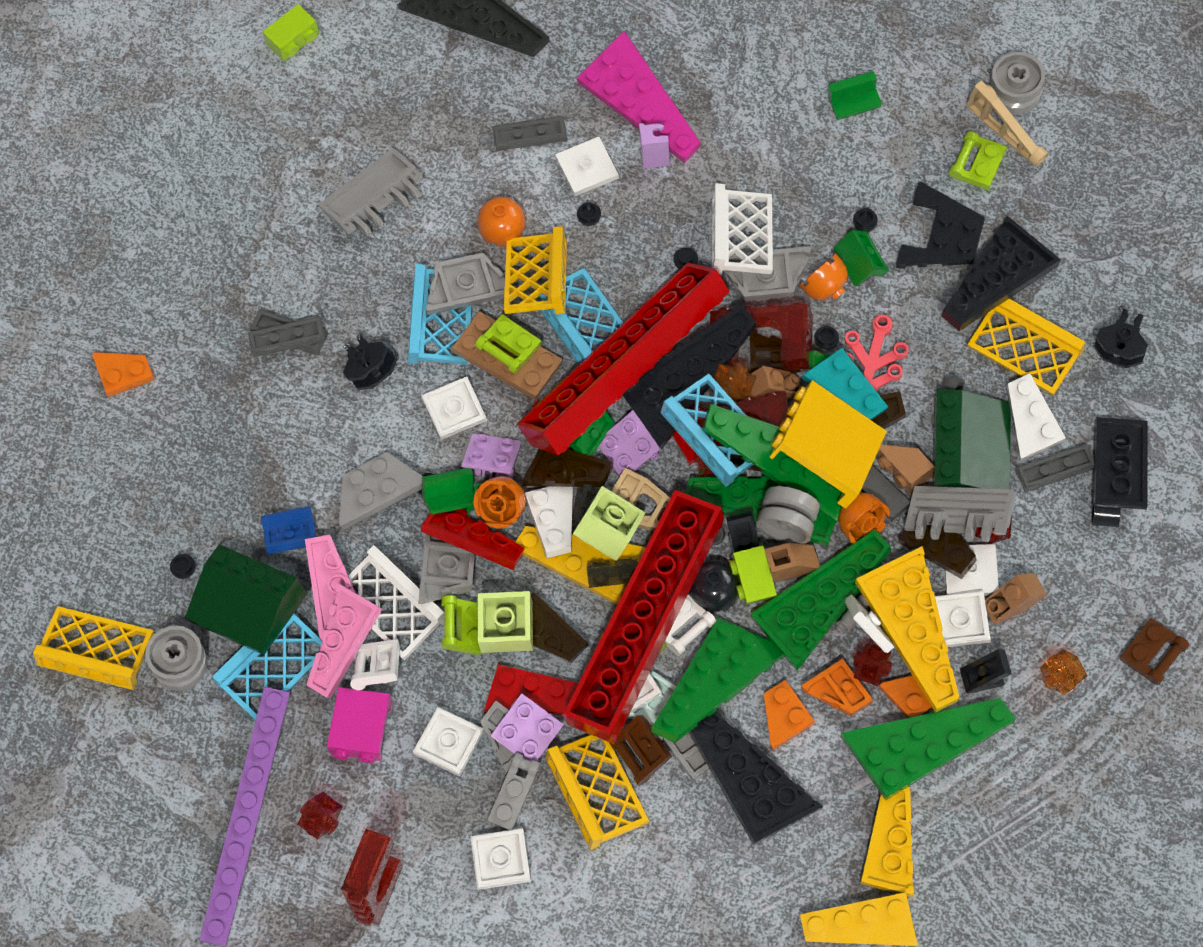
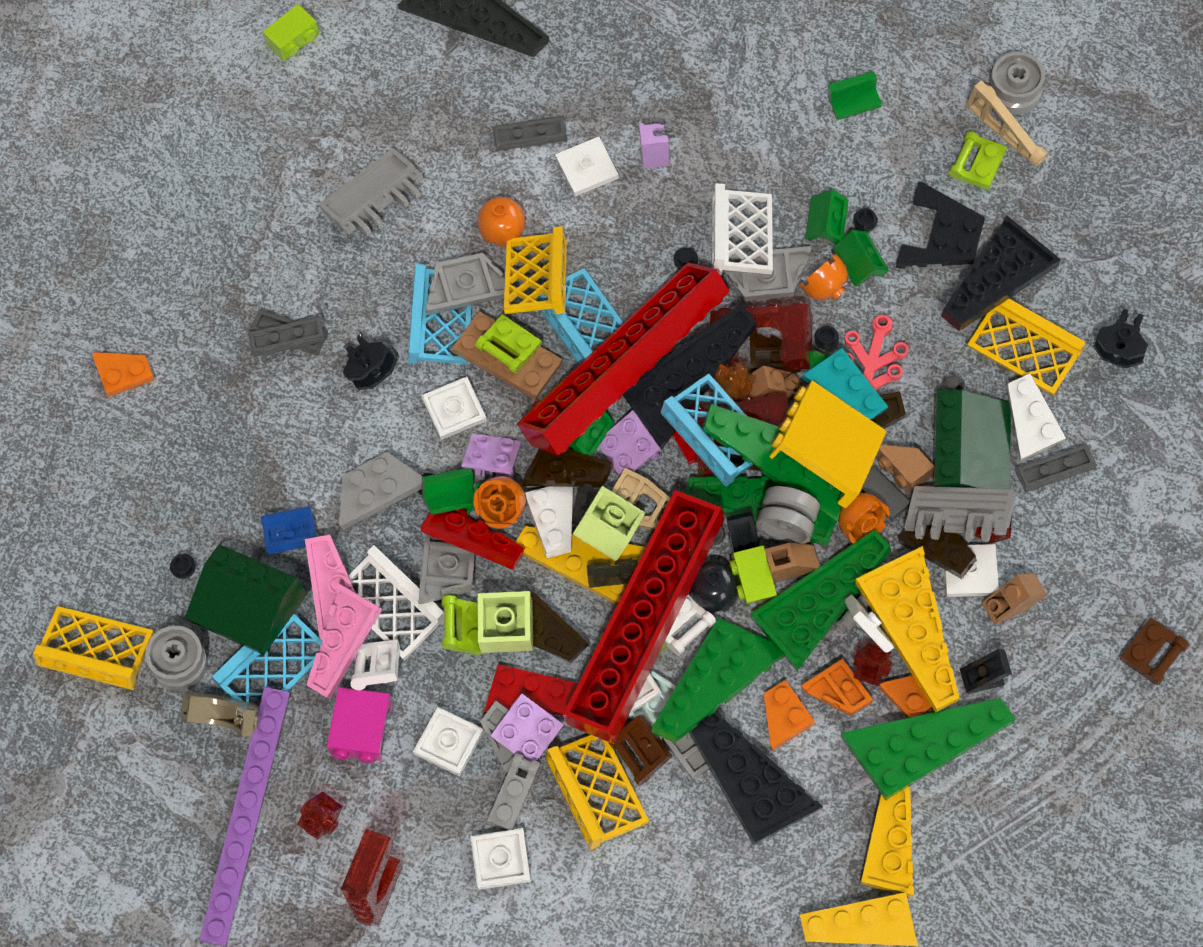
dark pink wing [577,31,701,163] -> none
black plate [577,202,601,226] -> none
white plate [935,590,991,648] -> none
clear orange brick [1039,649,1088,695] -> none
black hinge [1092,417,1148,527] -> none
none -> dark tan arch [180,691,258,737]
none -> green panel [805,189,849,245]

